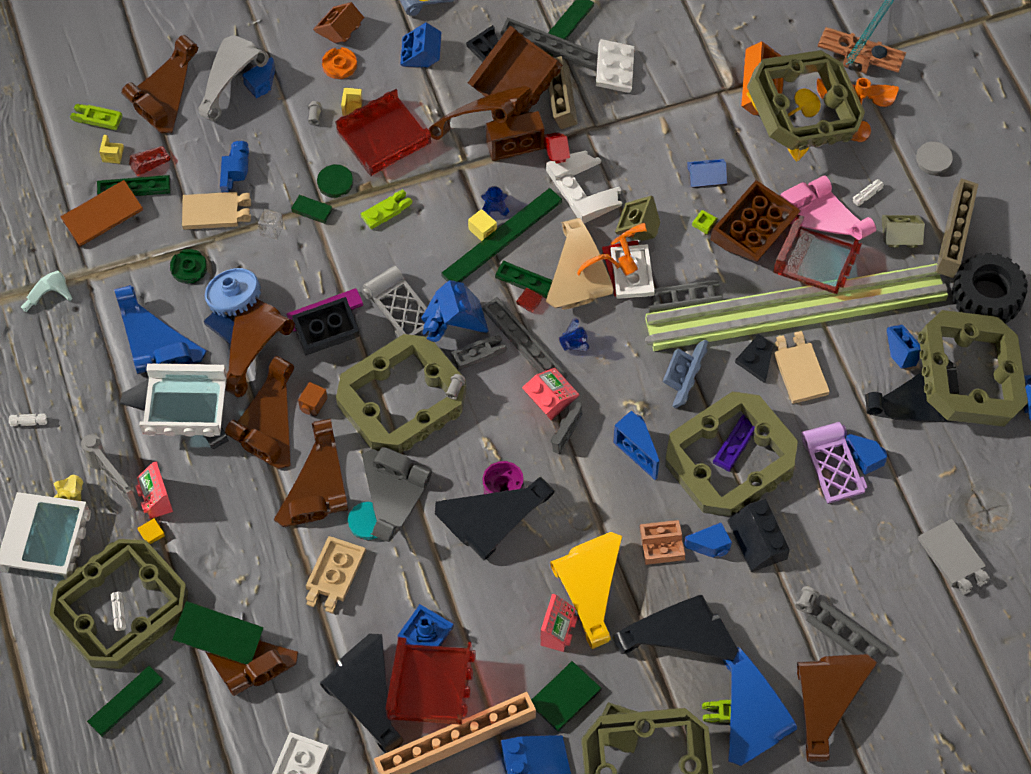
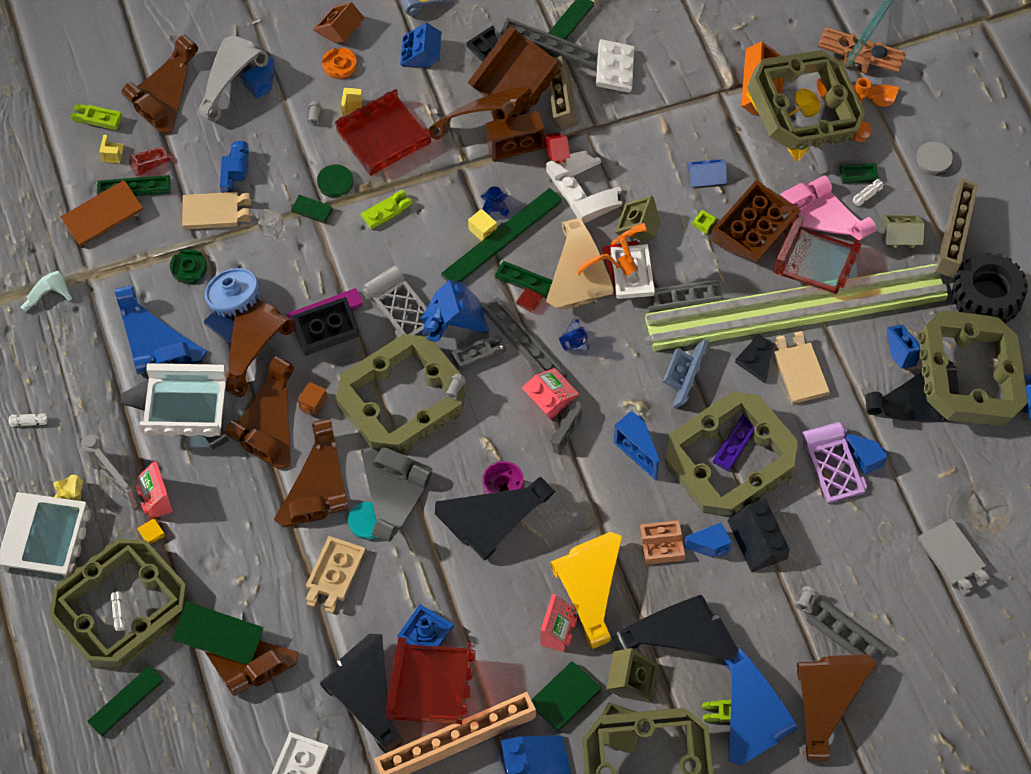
none -> olive slope [606,648,659,703]
none -> dark green tile [839,163,879,184]

